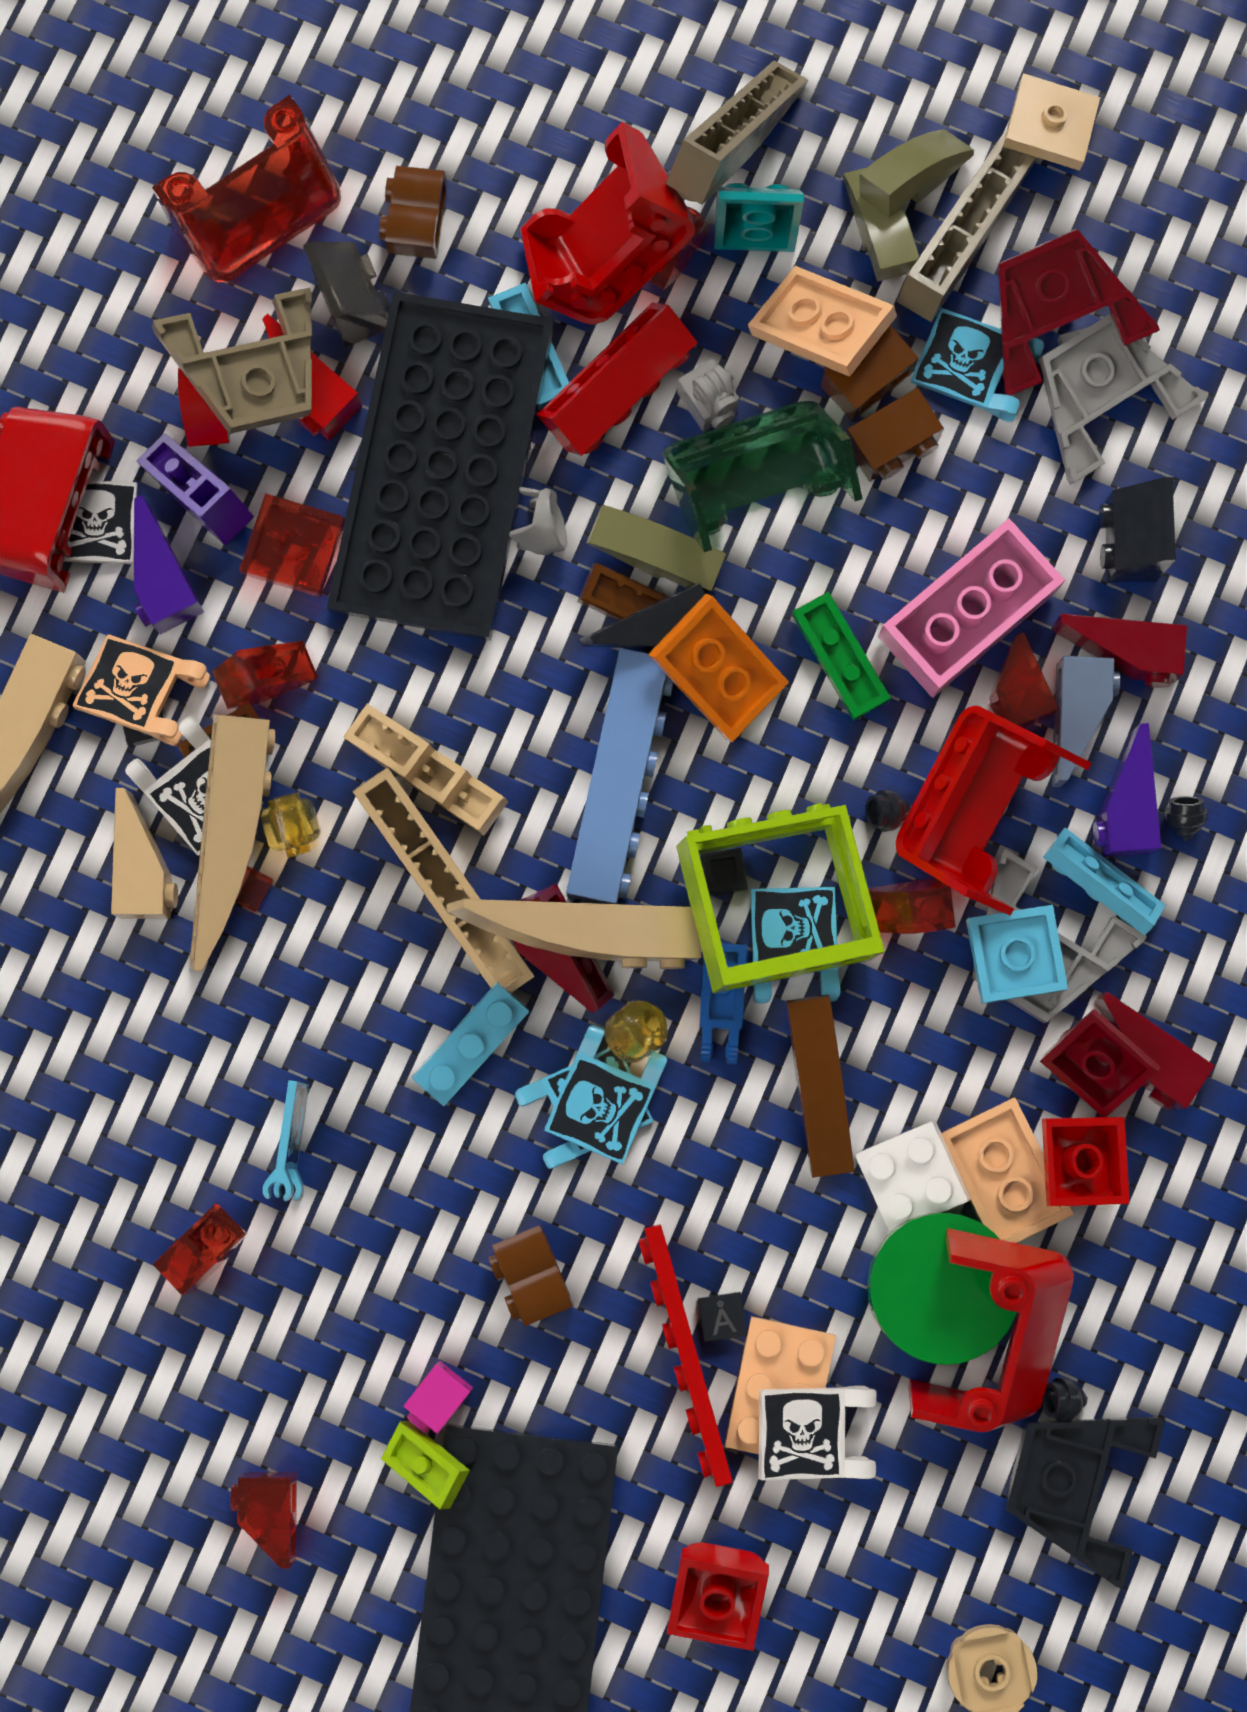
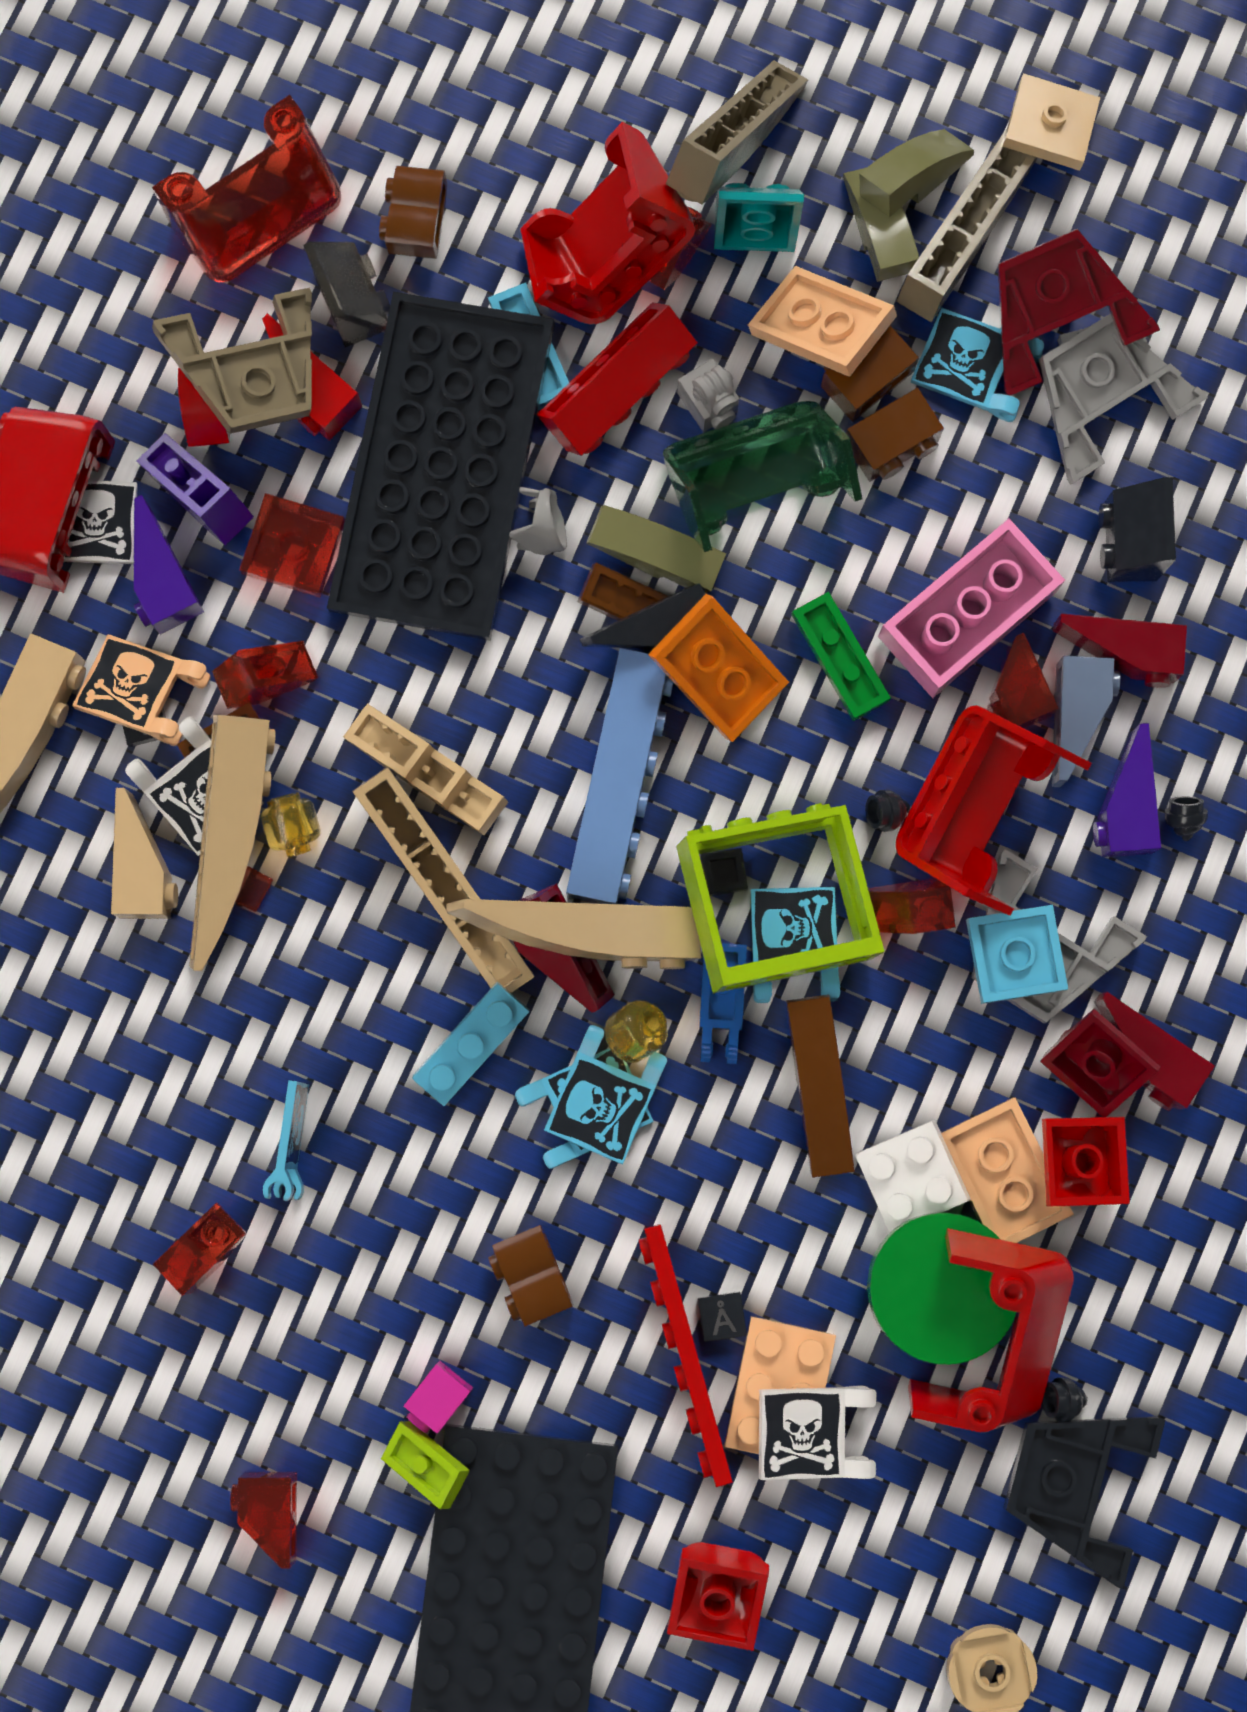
medium azure plate [1043,828,1166,936] -> none

